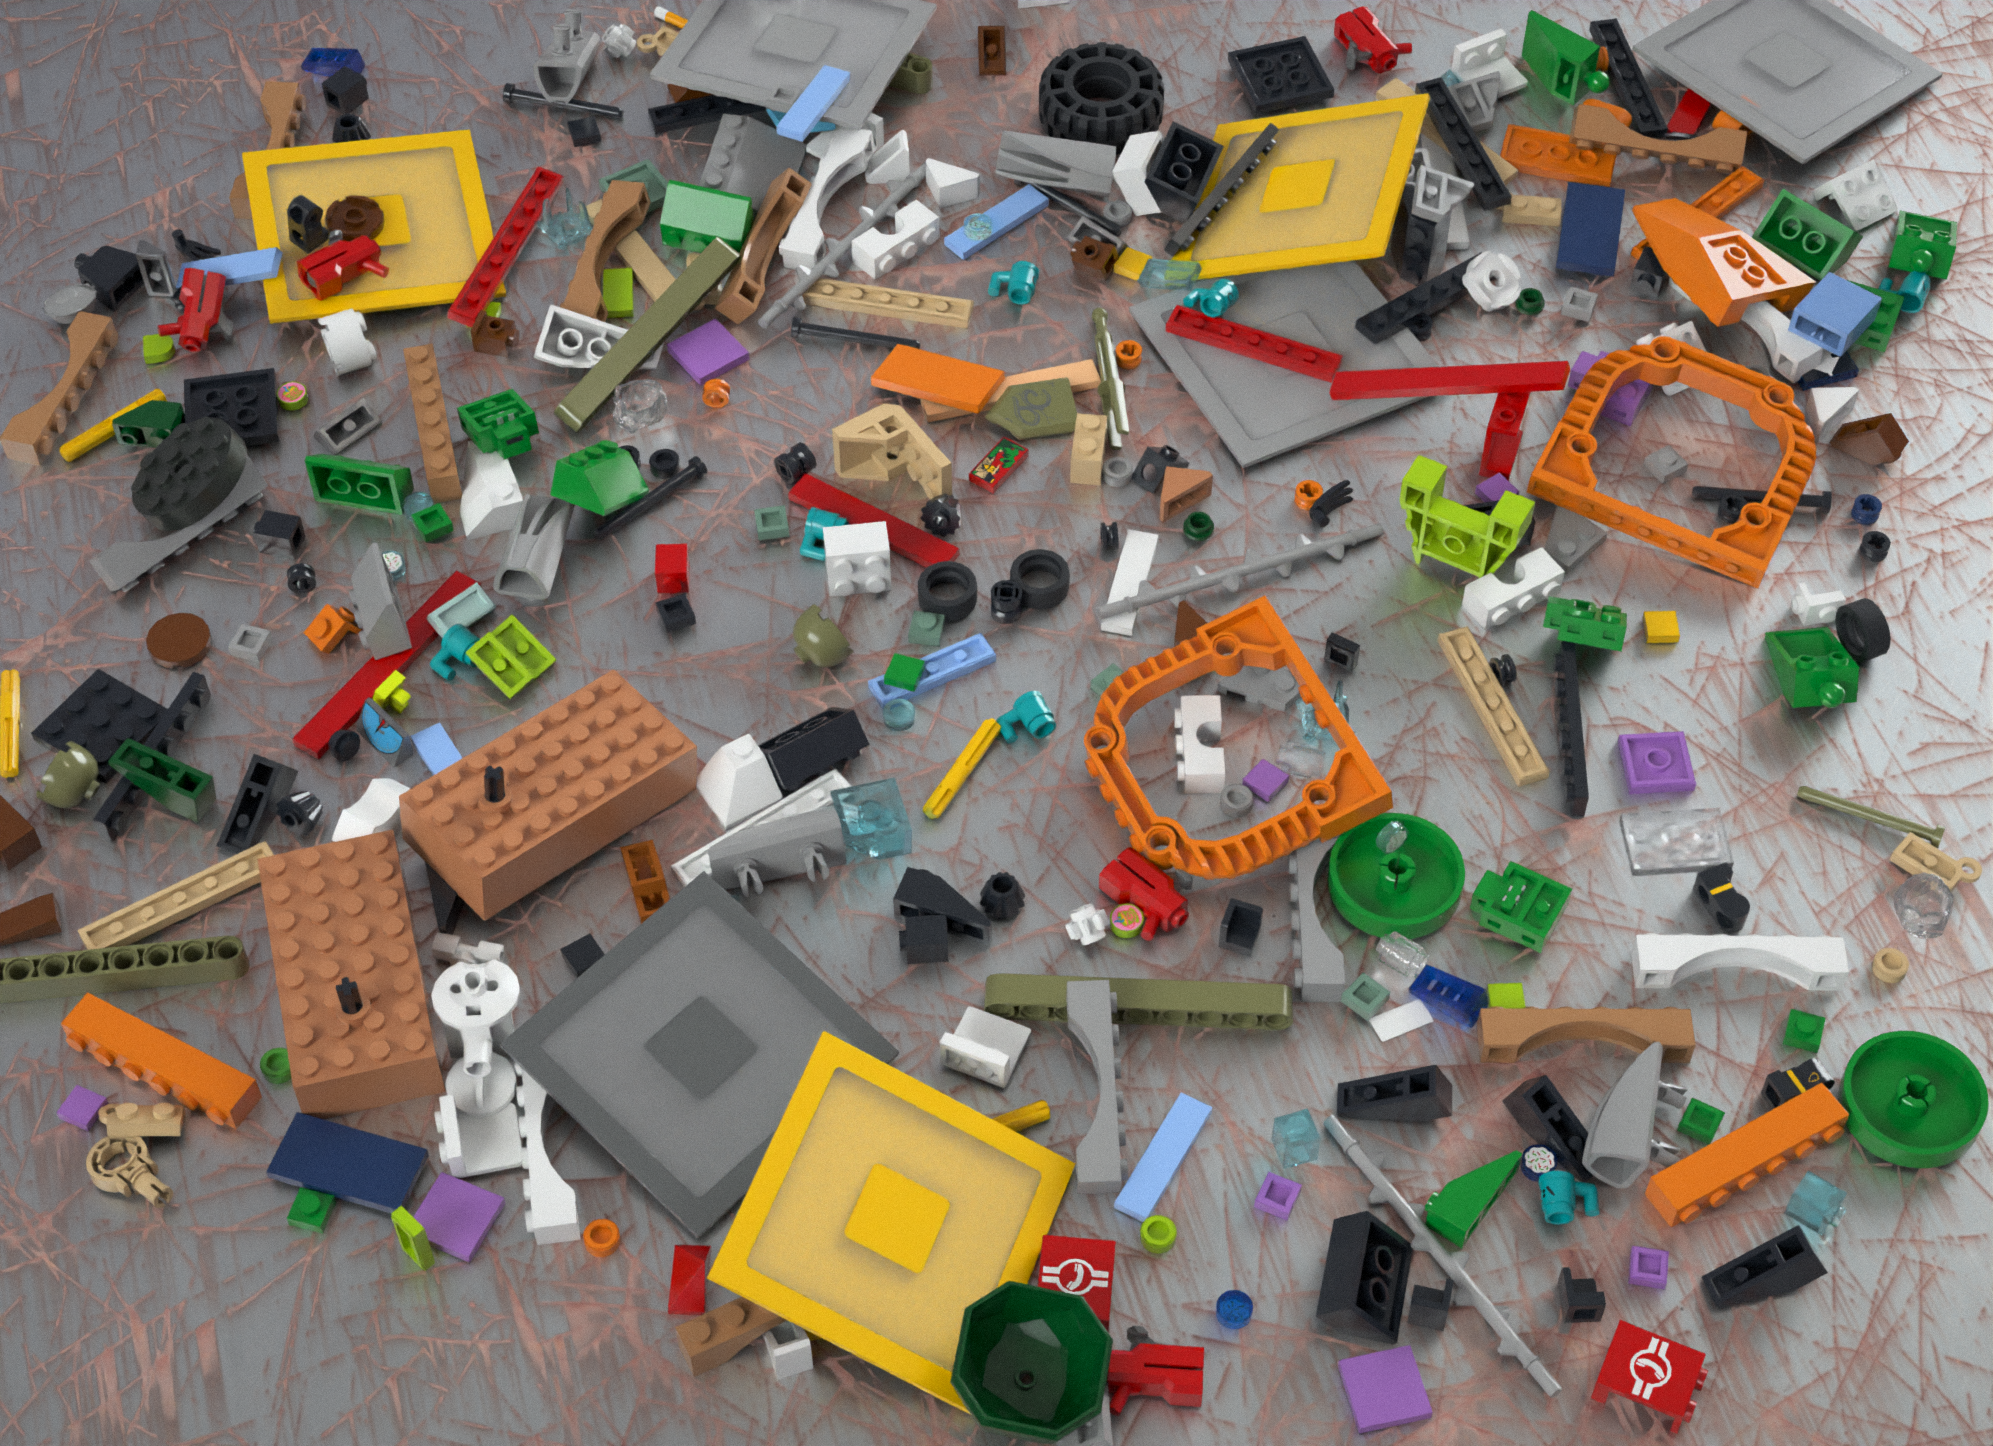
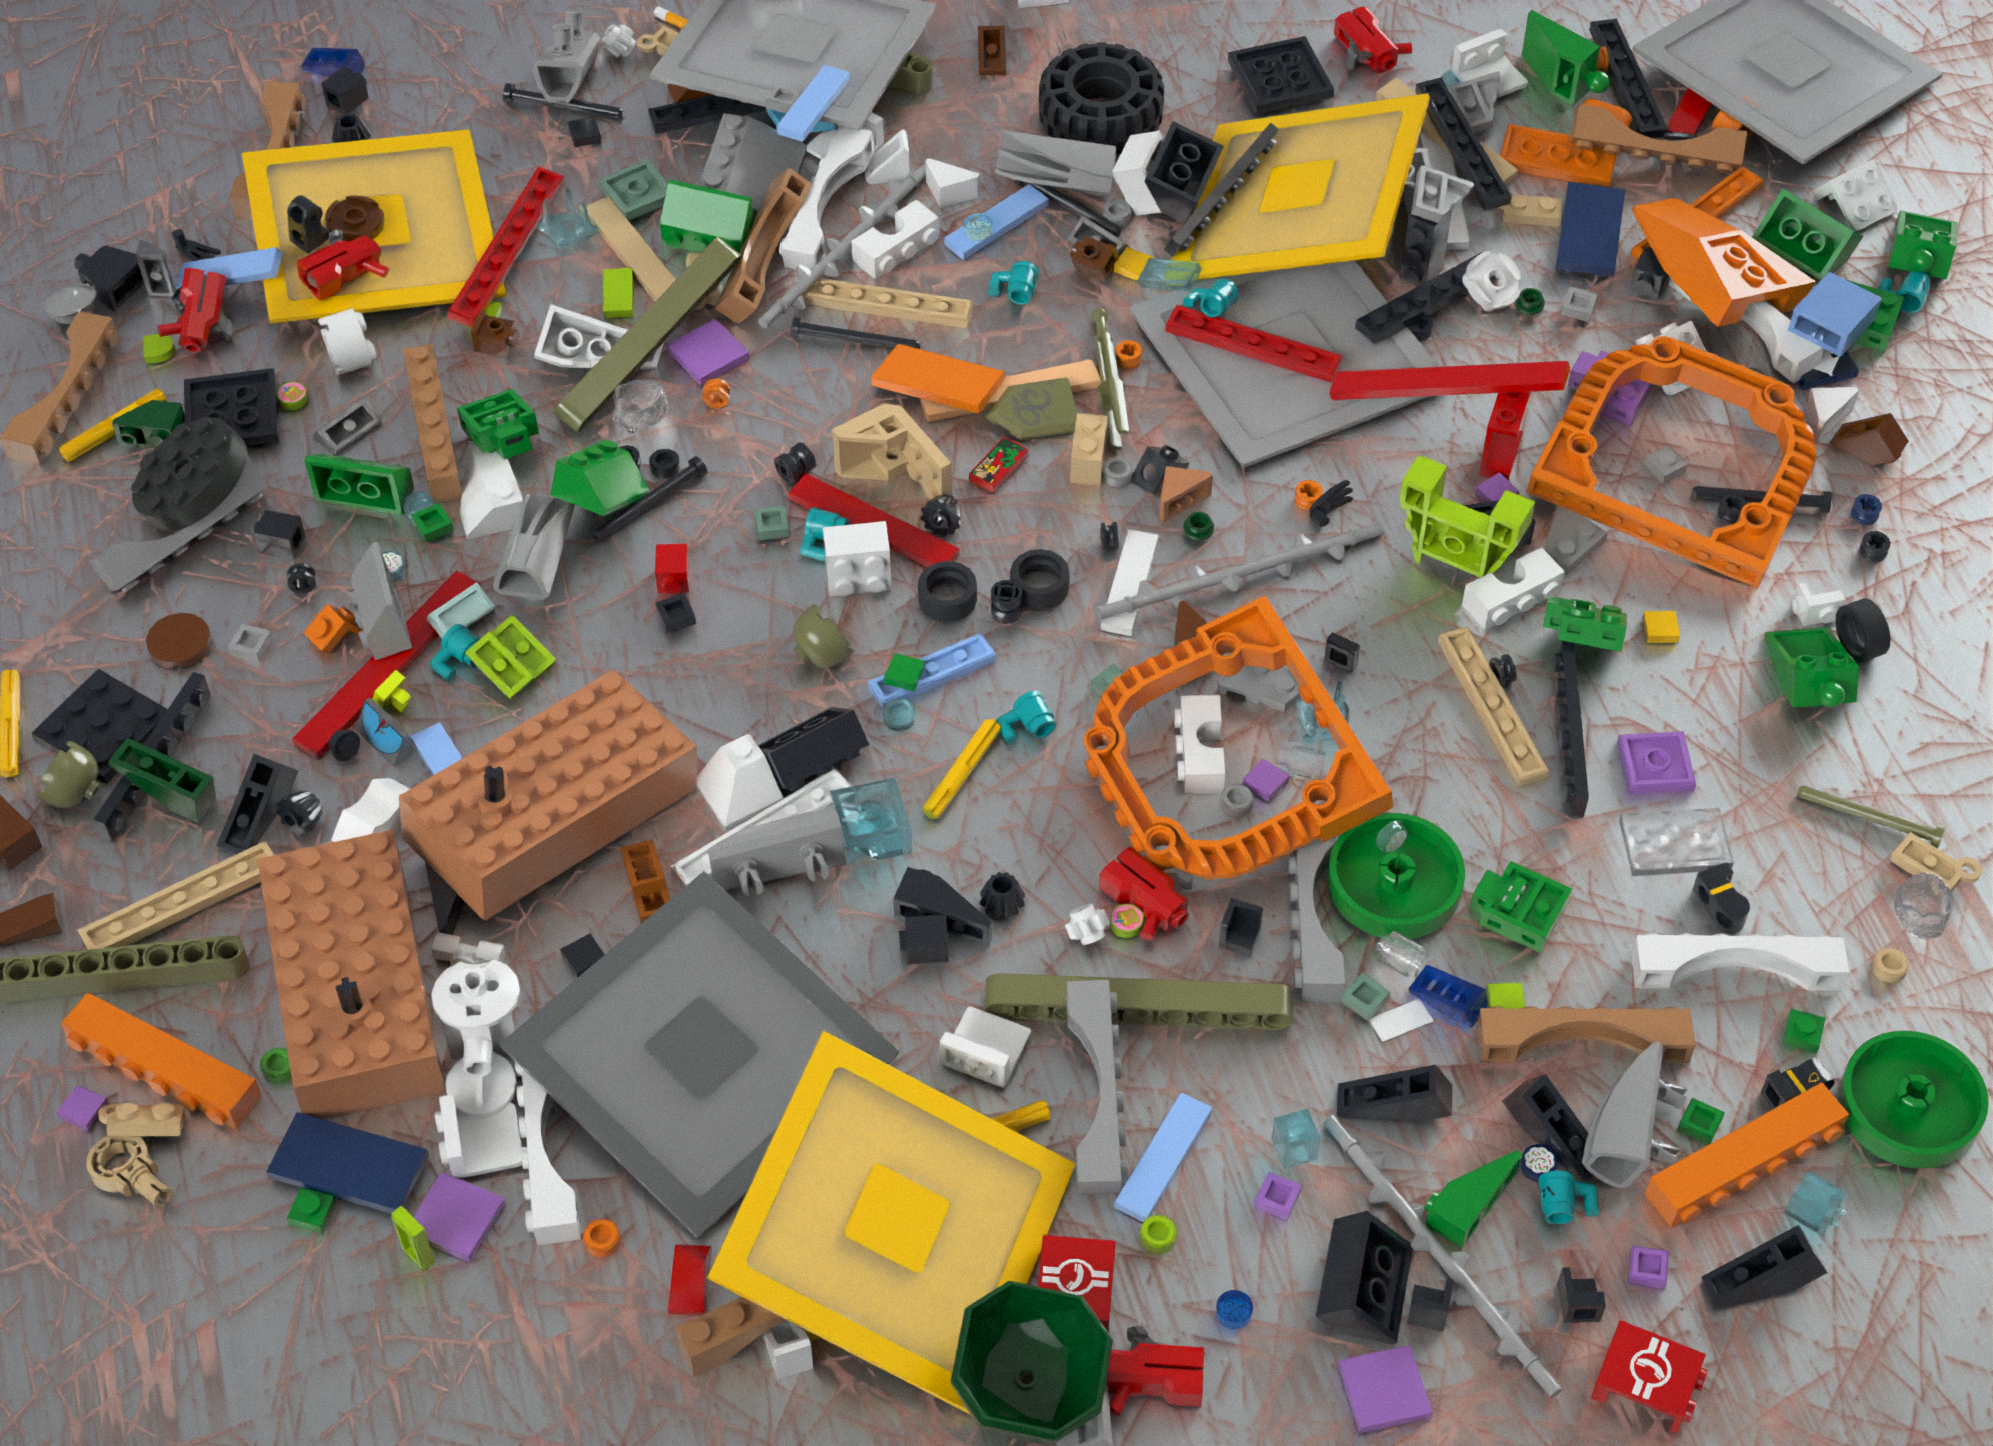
medium nougat arch [560,180,651,322] -> none
sand green plate [908,610,945,647] -> none

